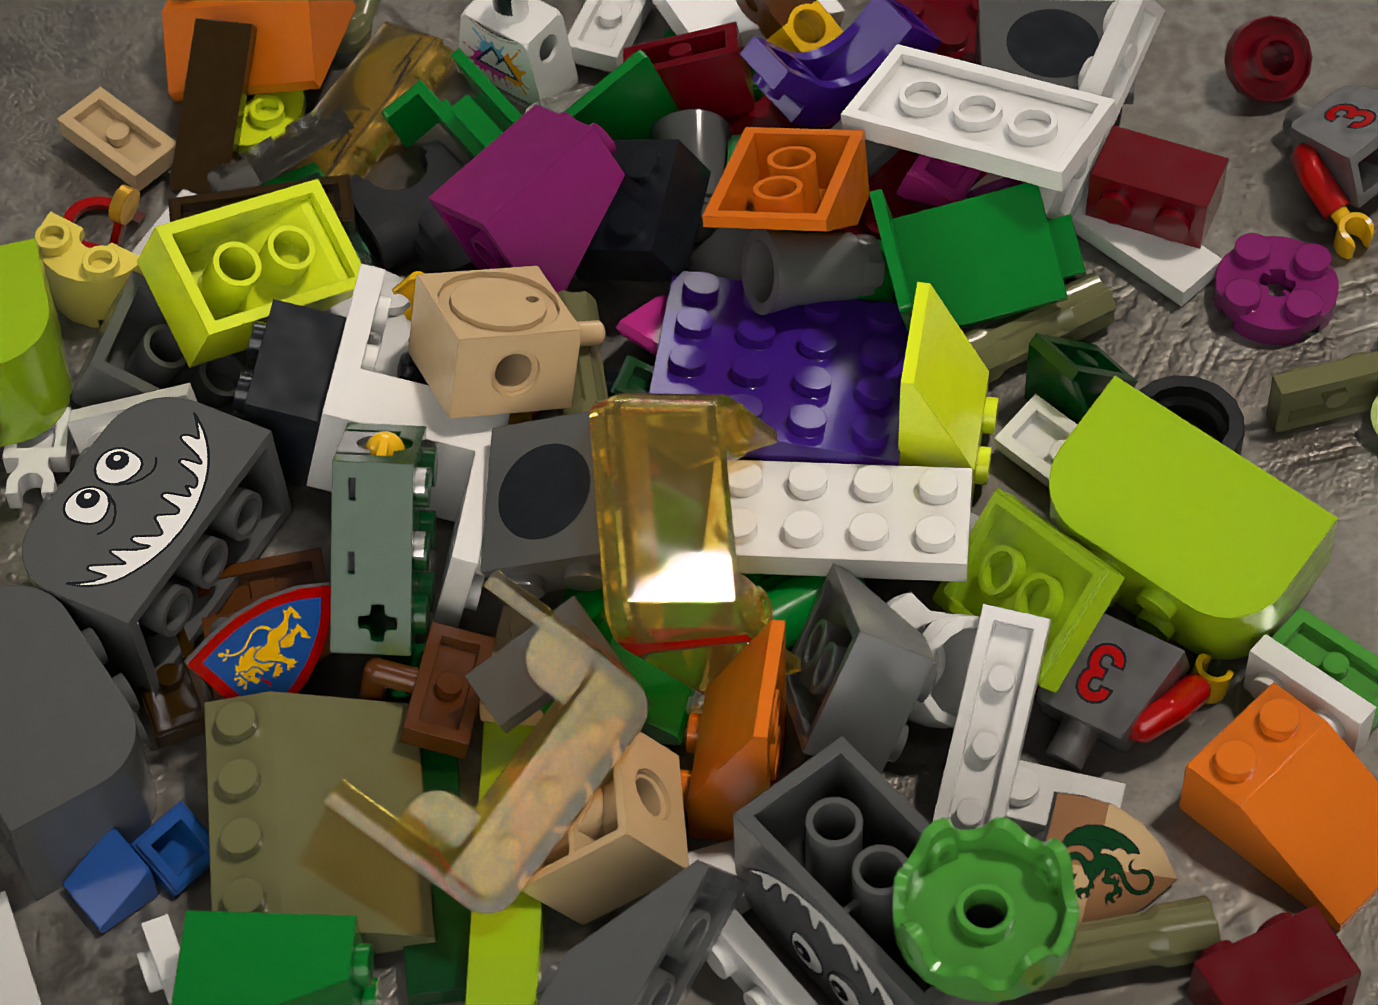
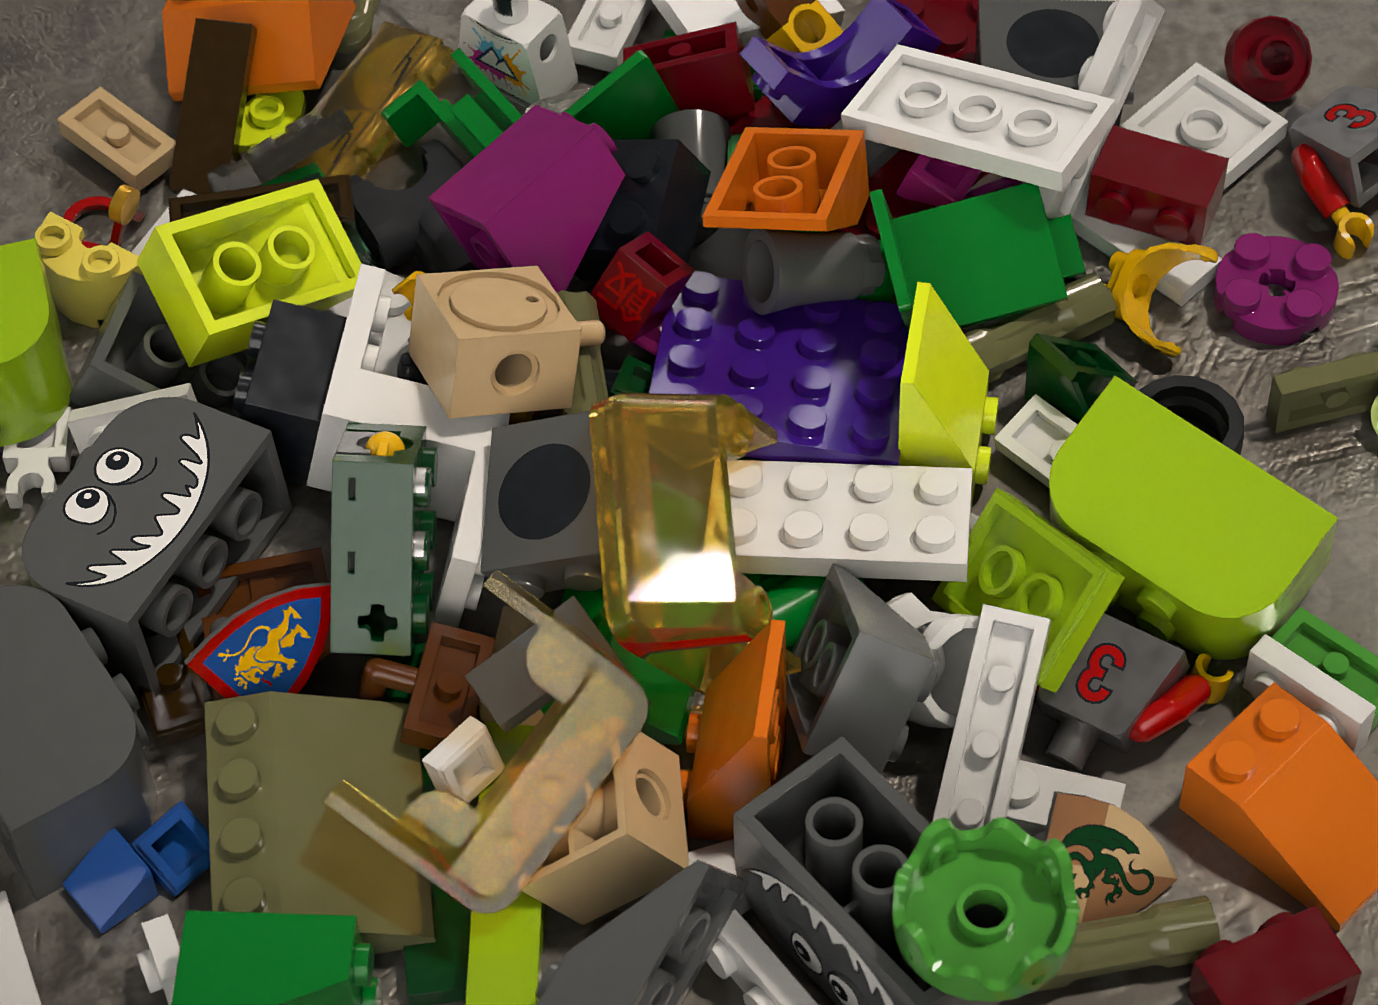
none -> white tile [422,716,506,813]
none -> dark red brick [590,232,695,343]
none -> yellow helmet [1104,242,1219,358]
none -> white plate [1121,62,1288,191]

